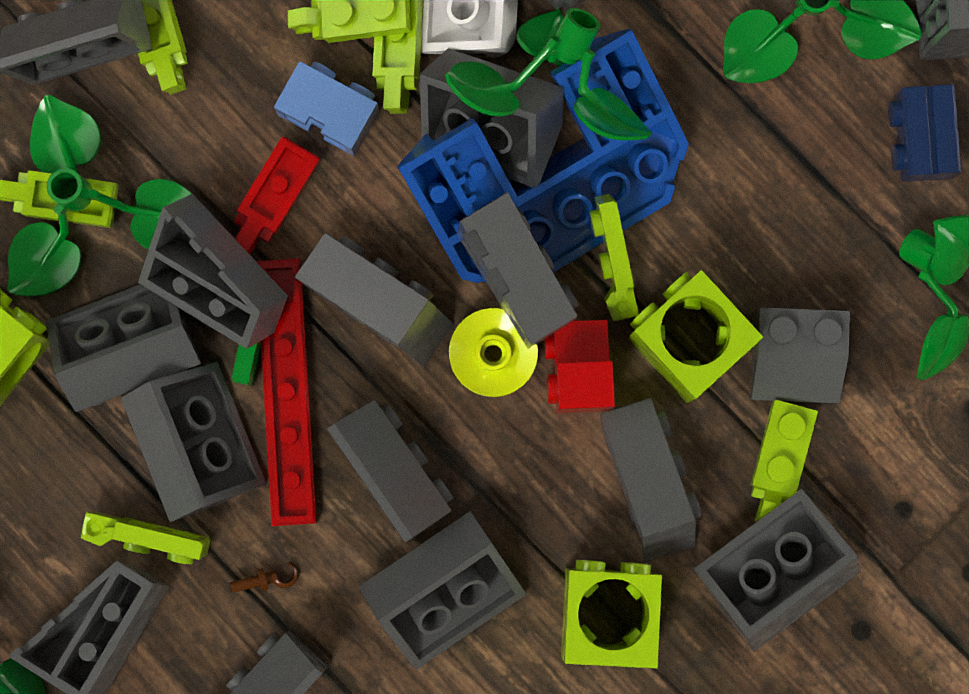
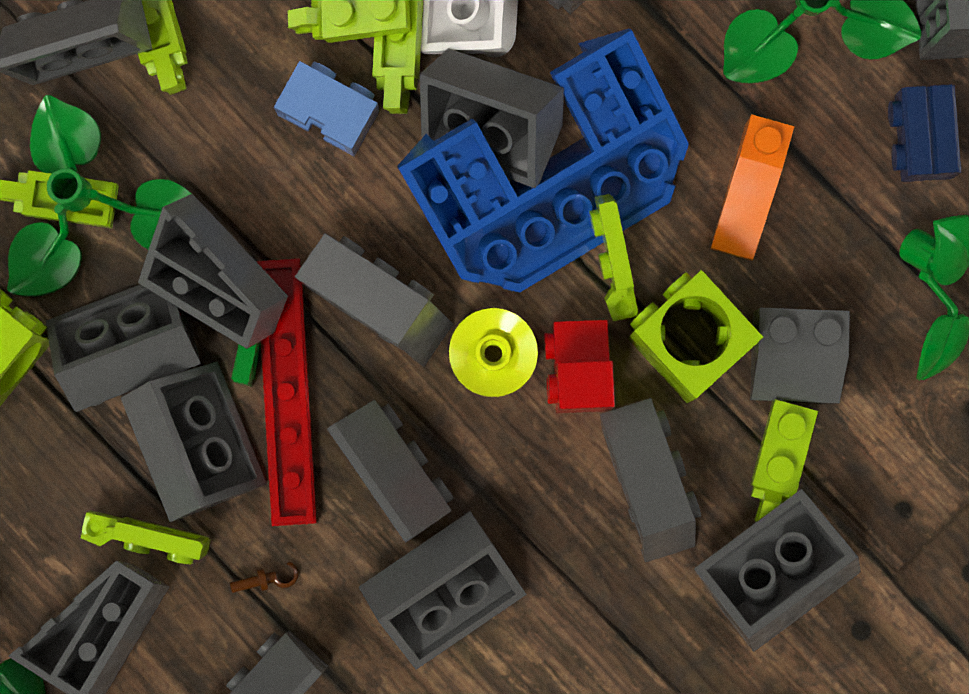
red hinge [234,136,321,255] -> none
green plant [444,8,652,140] -> none
dark grey wedge [457,192,578,349] -> none
lime brick [561,560,662,669] -> none
none -> orange slope [710,114,794,261]

